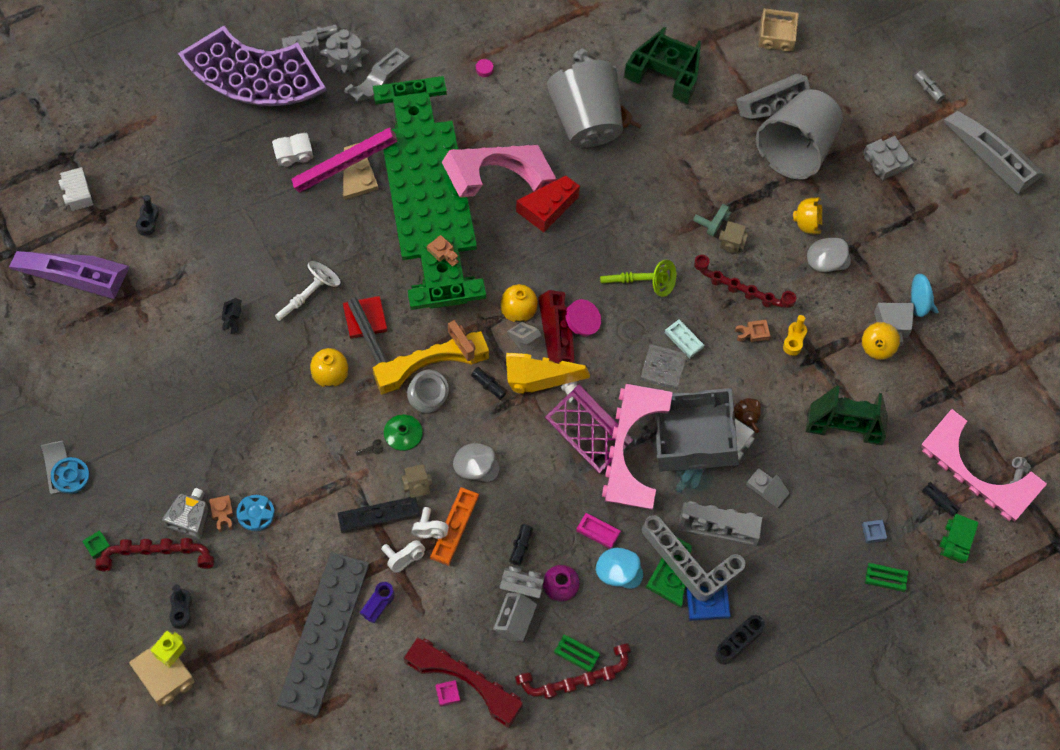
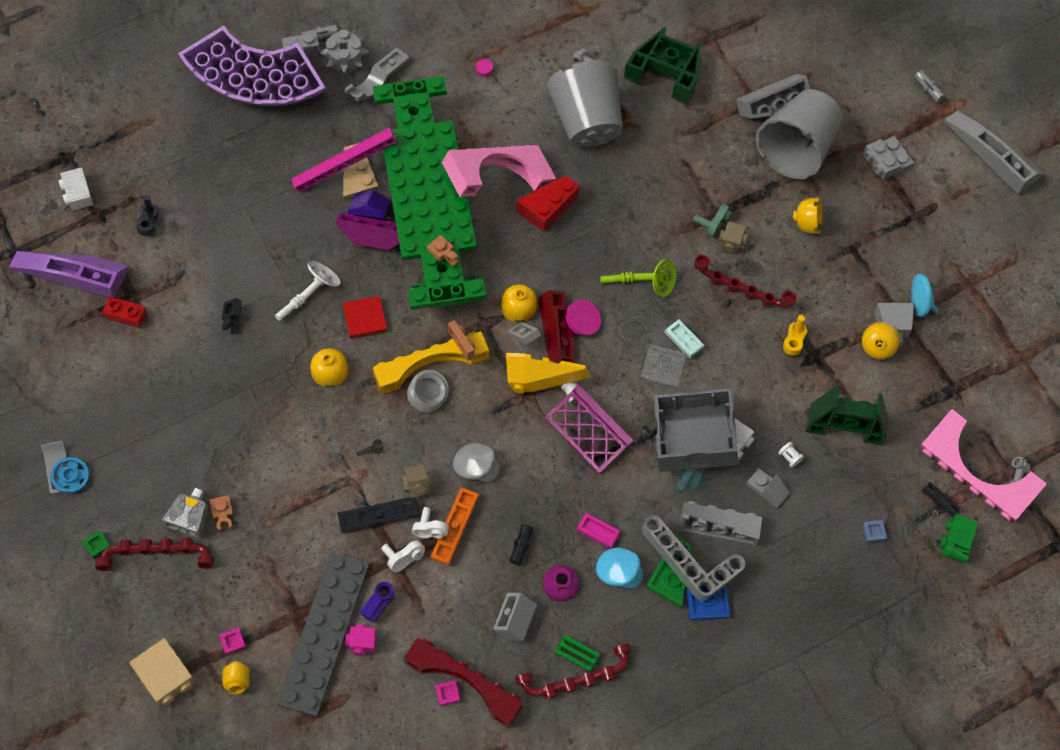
neon yellow brick [150,631,186,668] -> none
black piece [169,585,192,629] -> none
dark azure wheel [237,495,274,531] -> none
white brick [272,133,314,167] -> none
dark grey axle [348,297,388,364] -> none
green dish [384,414,423,451] -> none
black pin [471,367,507,400] -> none
light grey plate [500,566,544,598] -> none
bright pink arch [602,384,673,510] -> none
black beam [715,615,765,665] -> none
reddish brown piece [734,398,761,433] -> none
nougat plate [735,320,770,342] -> none
tan piece [758,9,798,52] -> none
light grey piece [807,238,851,272] -> none
green tile [865,563,908,592] -> none
none -> red piece [102,296,147,329]
none -> dark pink tile [219,627,246,655]
none -> yellow head [223,661,250,694]
none -> magenta wedge [336,212,399,250]
none -> dark pink brick [346,624,376,656]
none -> dark purple slope [348,190,391,219]
none -> white bush [778,442,804,468]

